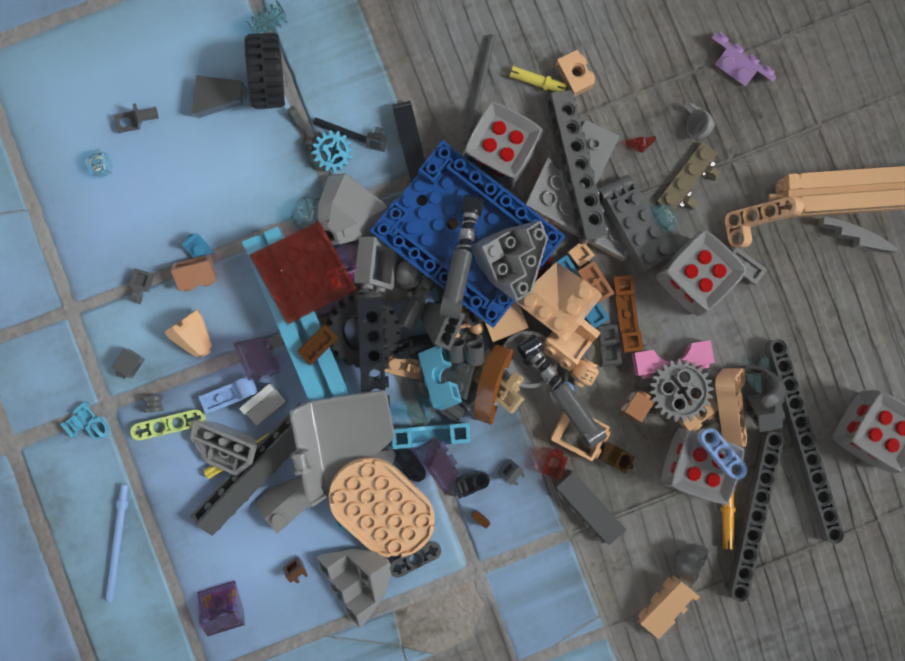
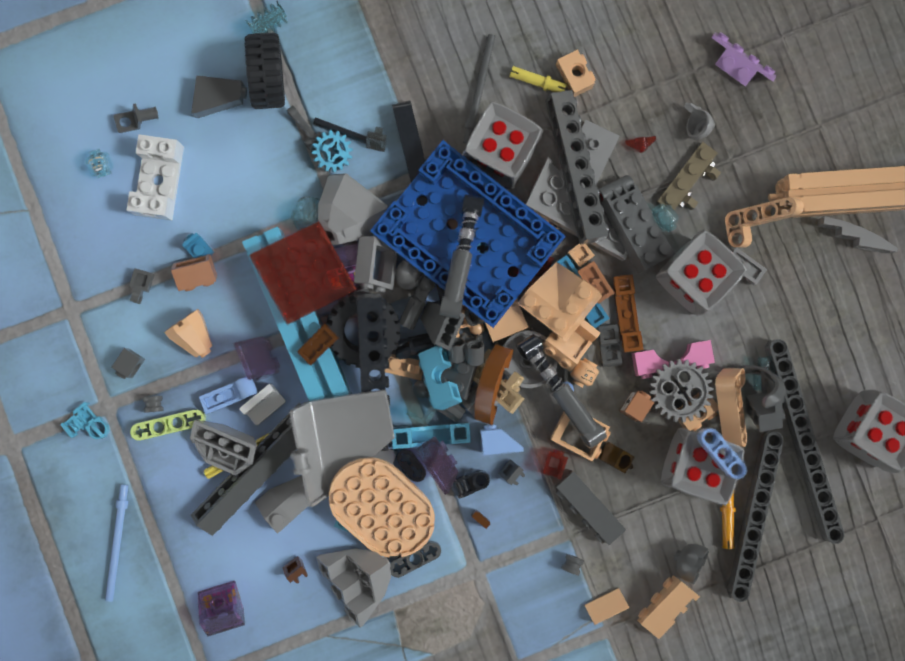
light grey brick [471,221,548,301] -> none
none -> white plate [126,134,184,221]
none -> light blue slope [479,424,524,455]
none -> dark grey wheel [561,553,584,576]
none -> light nougat slope [585,588,629,625]

